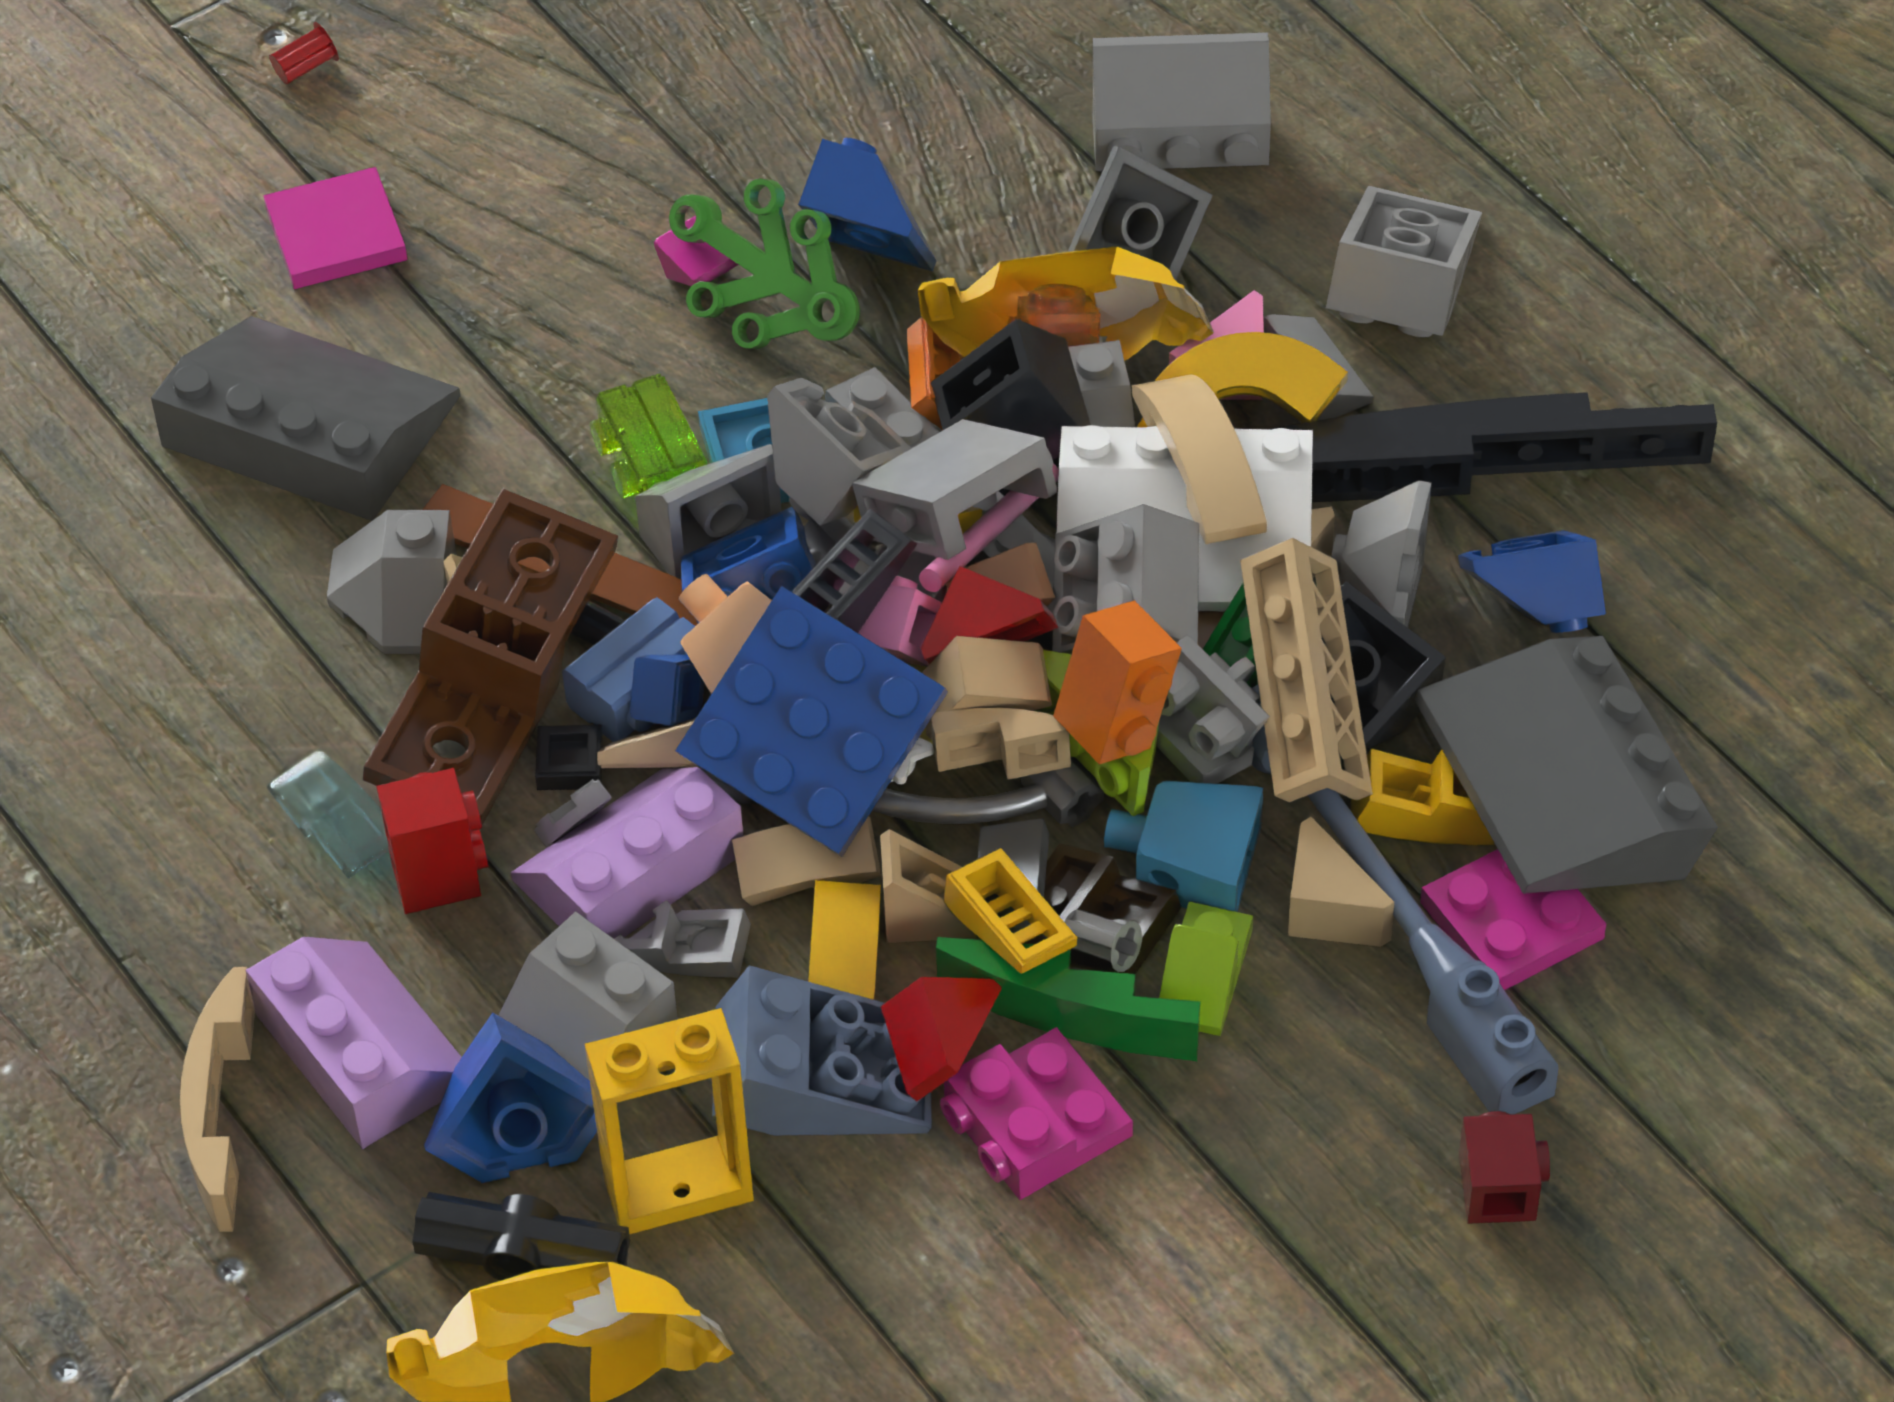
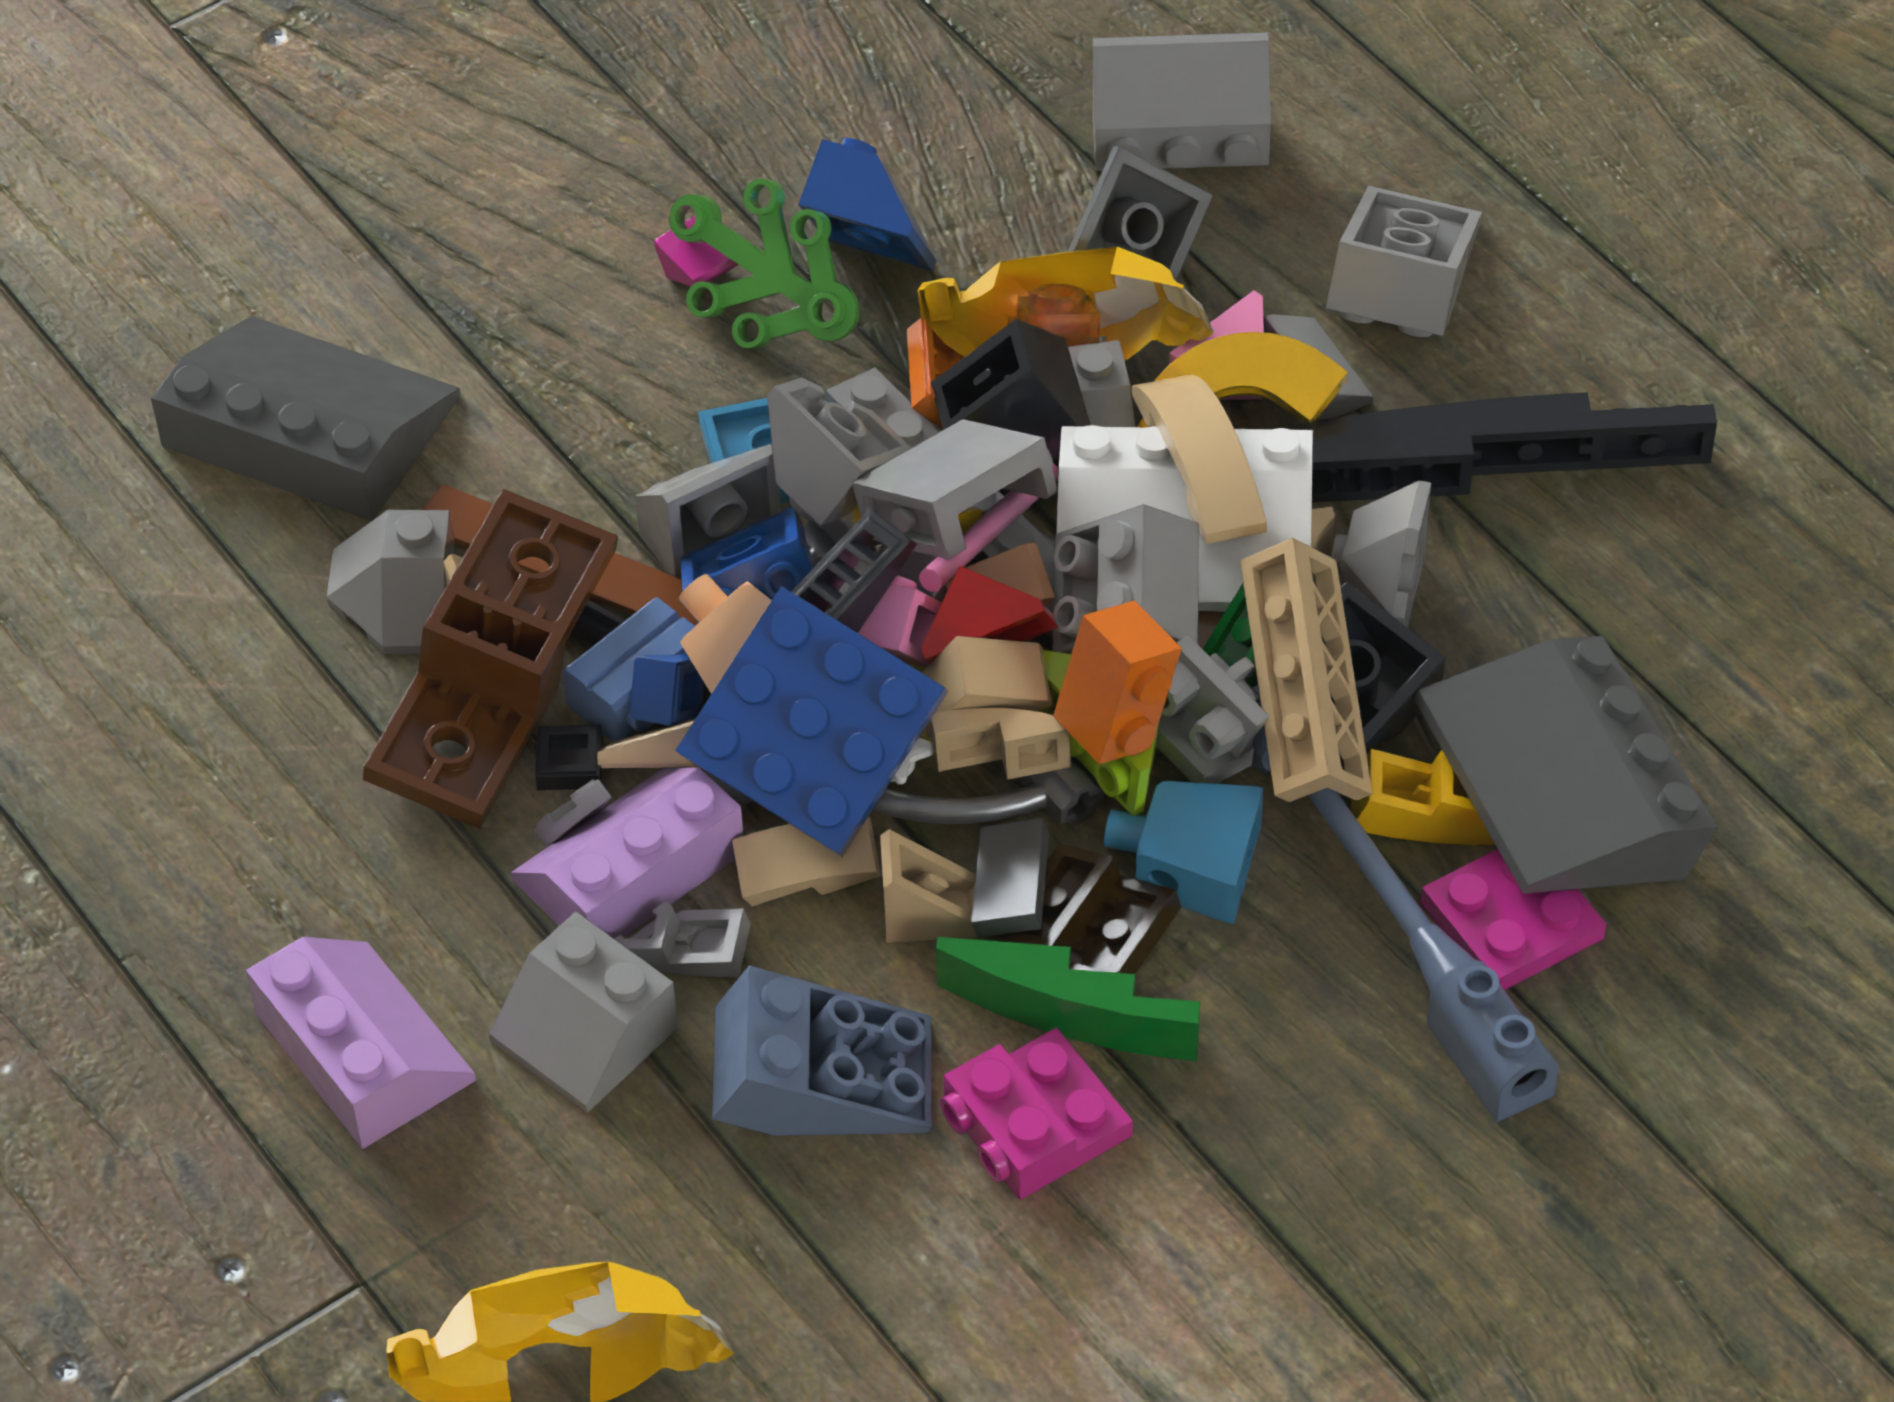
tan slope [180,967,255,1232] -> none
dark pink tile [263,167,408,289] -> none
clear light blue slope [267,749,389,879] -> none
red piece [269,22,339,84] -> none
red brick [376,768,488,914] -> none
black piece [412,1192,630,1281] -> none
blue slope [424,1012,597,1183] -> none
yellow window [584,1008,754,1234] -> none
clear neon green brick [590,373,707,504] -> none
yellow slope [808,880,881,1000] -> none
red slope [881,977,1002,1102] -> none
yellow slope [944,848,1078,974] -> none
light grey piece [1064,910,1142,972] -> none
lime slope [1159,902,1253,1036] -> none
tan slope [1288,817,1395,947] -> none
blue slope [1458,530,1606,633] -> none
dark red brick [1459,1111,1550,1224] -> none

